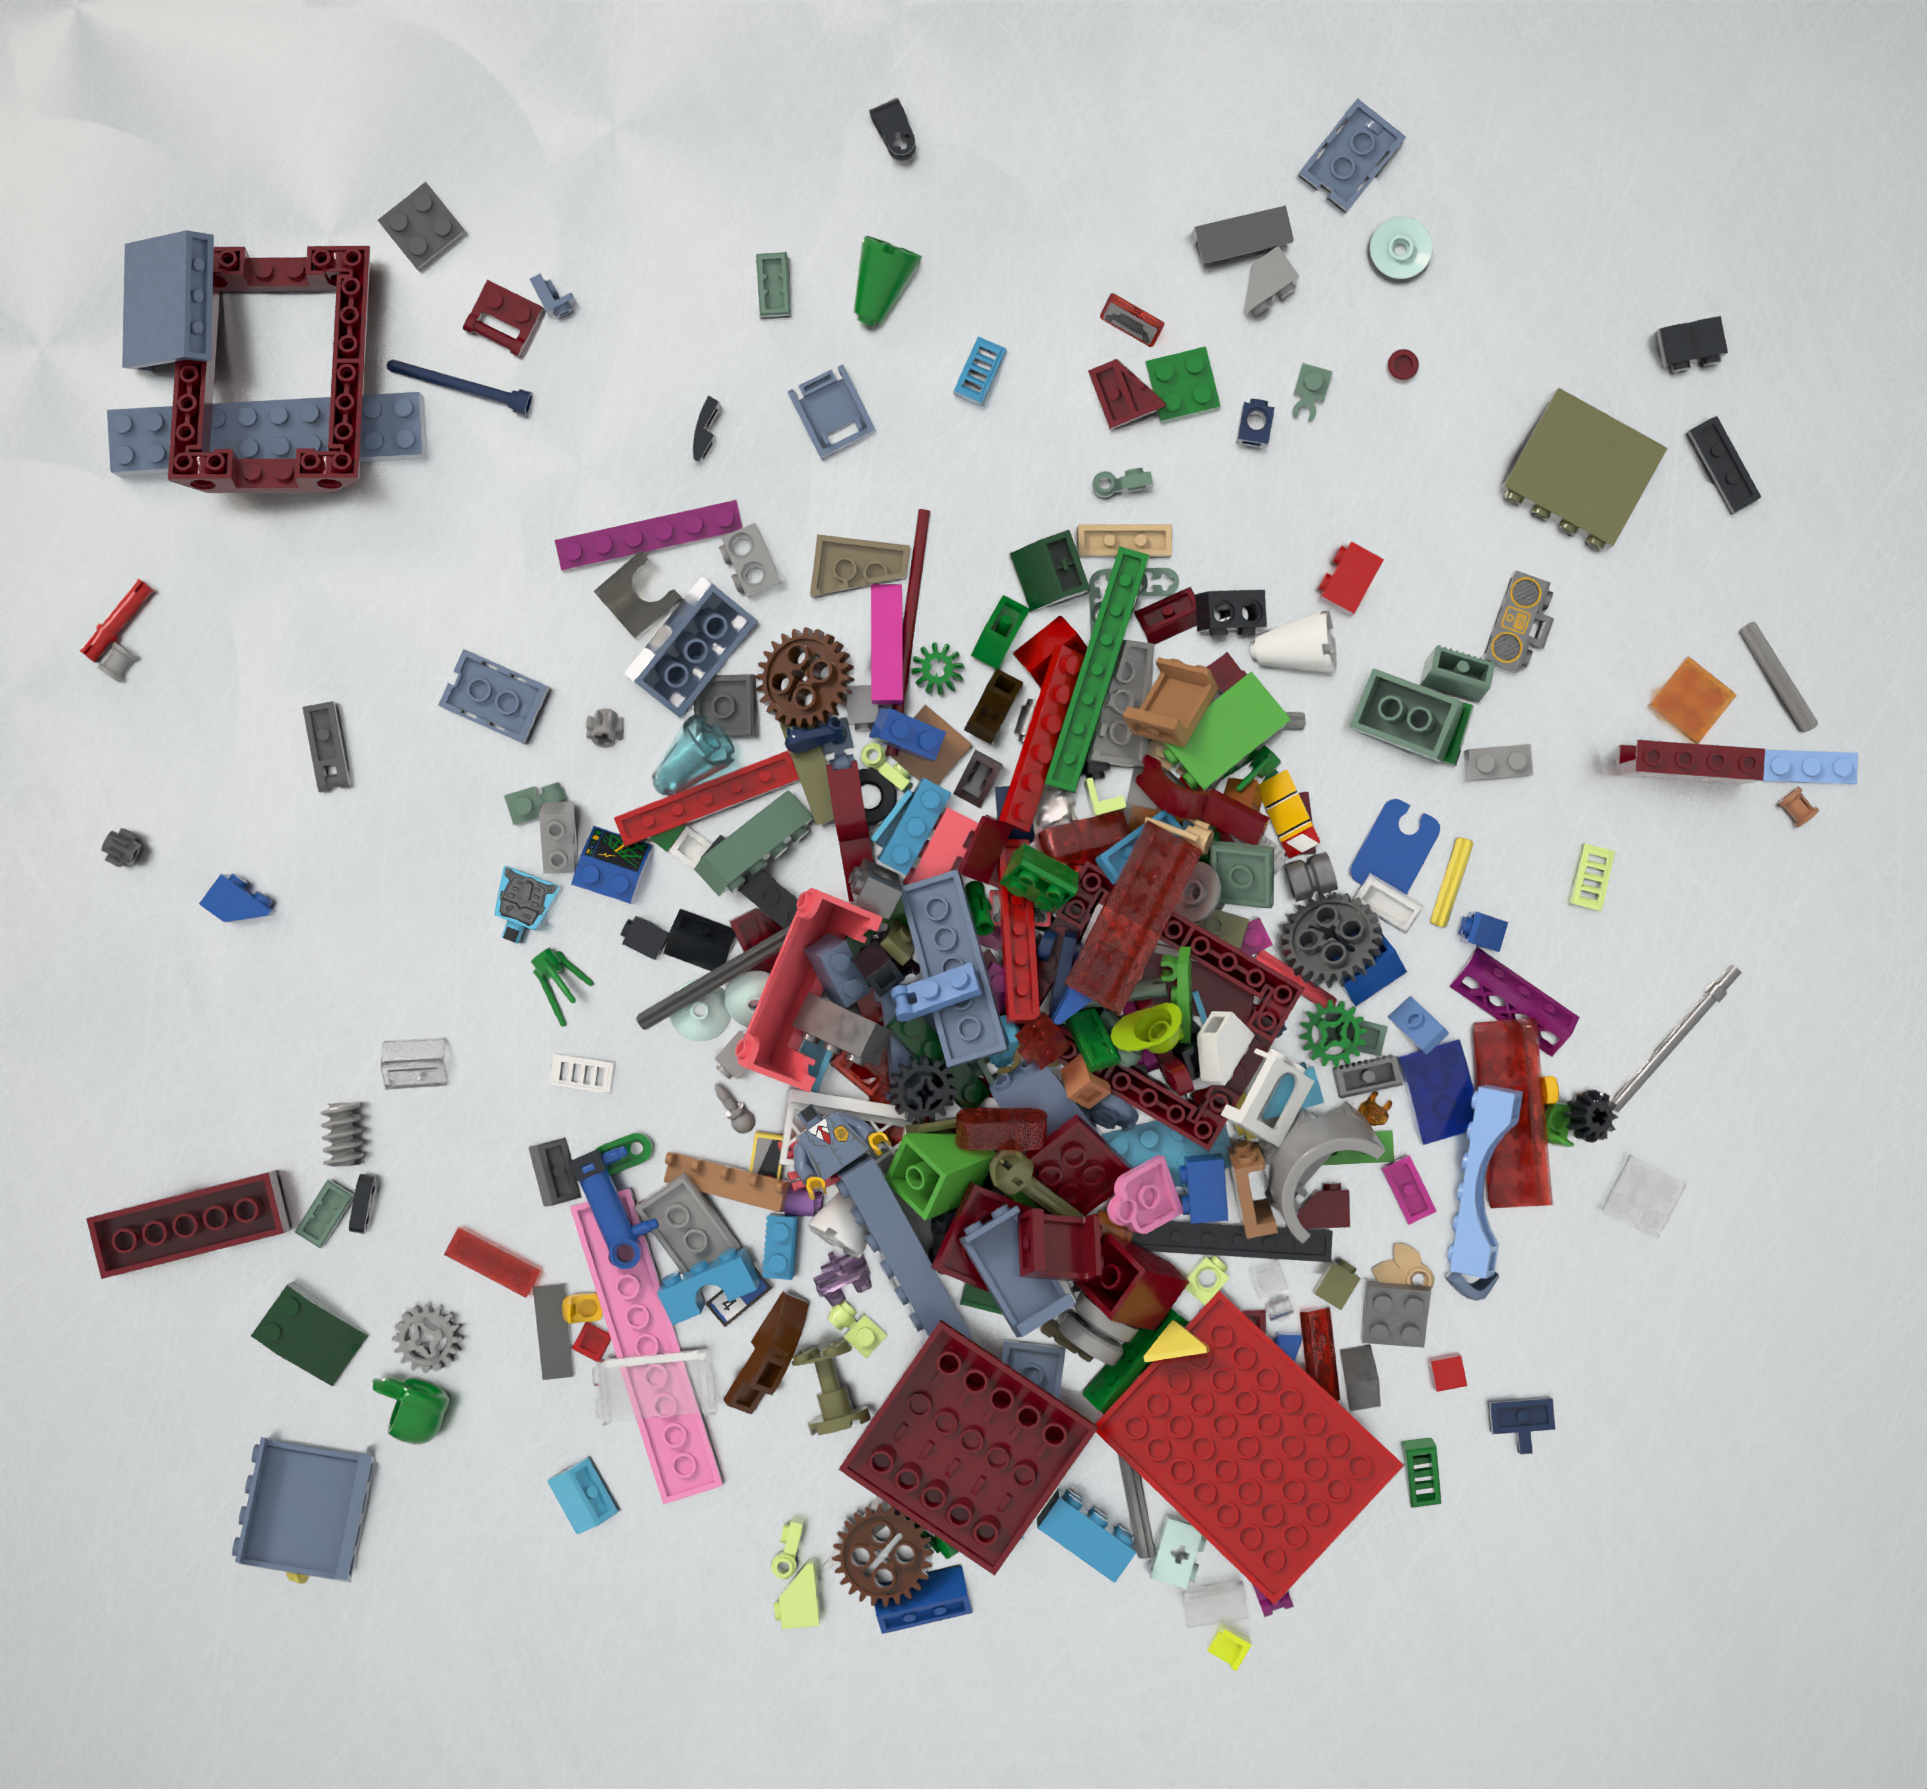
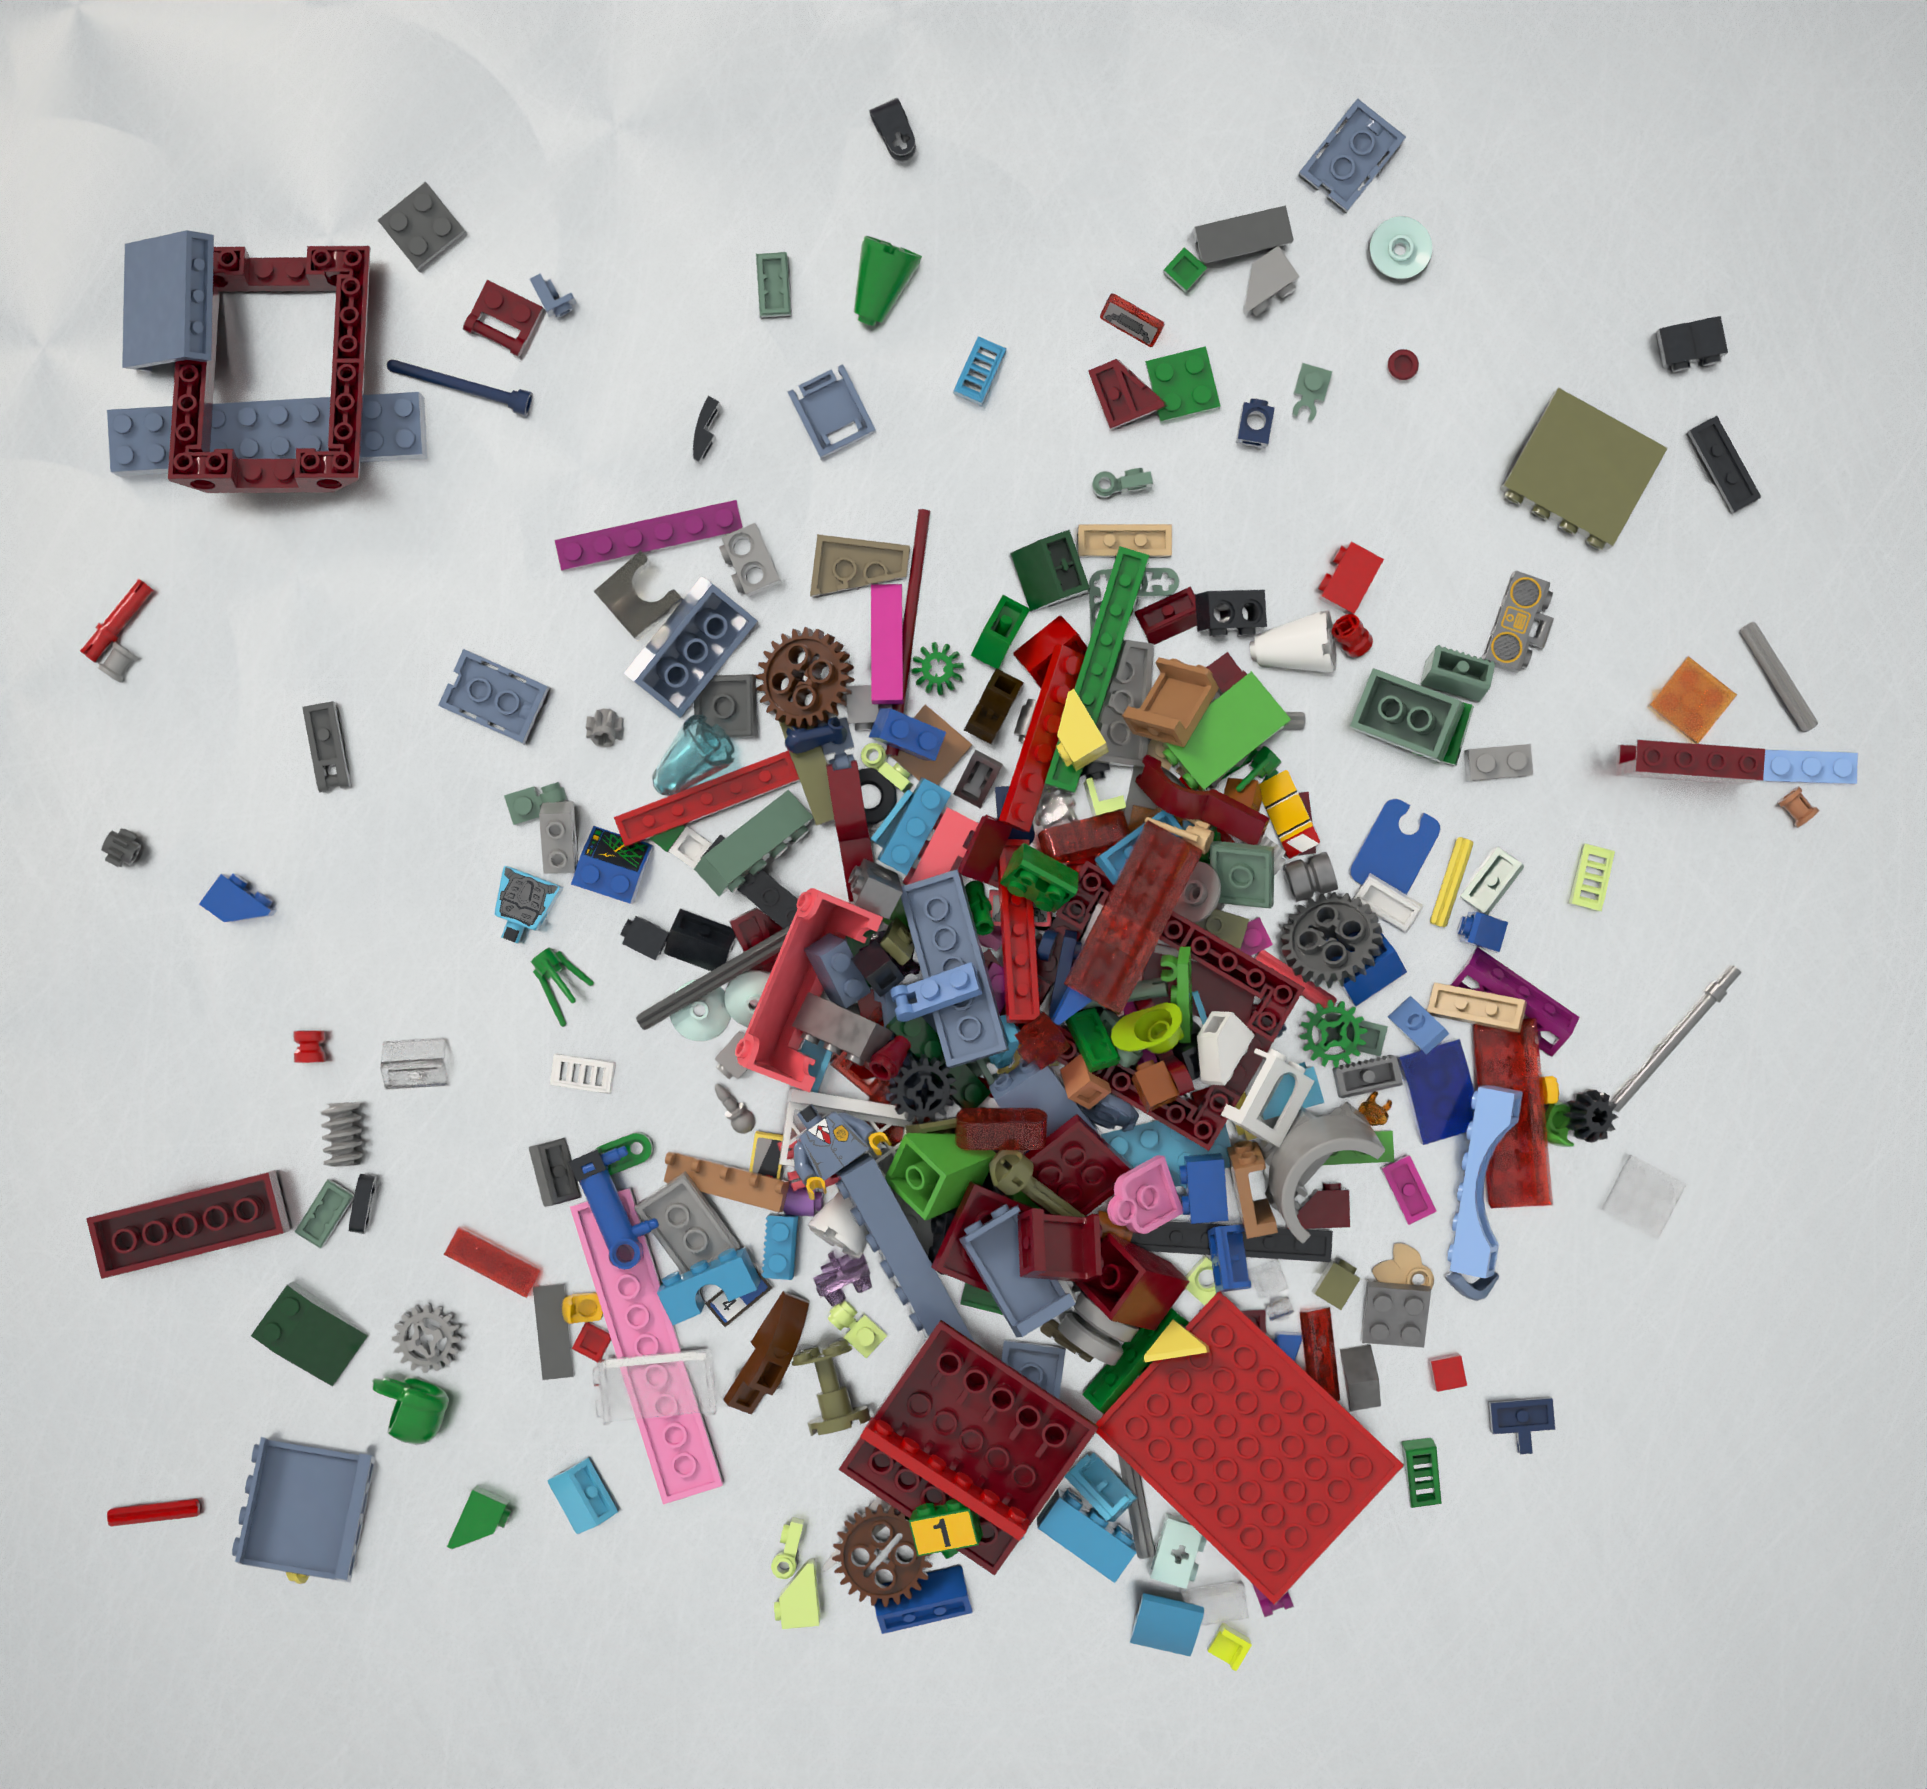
none -> red axle [107,1499,200,1527]
none -> red wheel [293,1030,325,1063]
none -> green slope [447,1485,512,1549]
none -> red plate [860,1417,1030,1541]
none -> dark red cone [869,1035,911,1081]
none -> brick [909,1499,983,1556]
none -> light yellow slope [1056,689,1109,771]
none -> medium azure hinge [1064,1453,1138,1522]
none -> dark azure slope [1130,1593,1204,1657]
none -> dark orange brick [1131,1060,1179,1113]
none -> green plate [1163,247,1207,293]
none -> blue hinge [1207,1224,1252,1293]
none -> red wheel [1331,614,1373,658]
none -> tan plate [1427,982,1527,1033]
none -> plate [1461,847,1525,915]

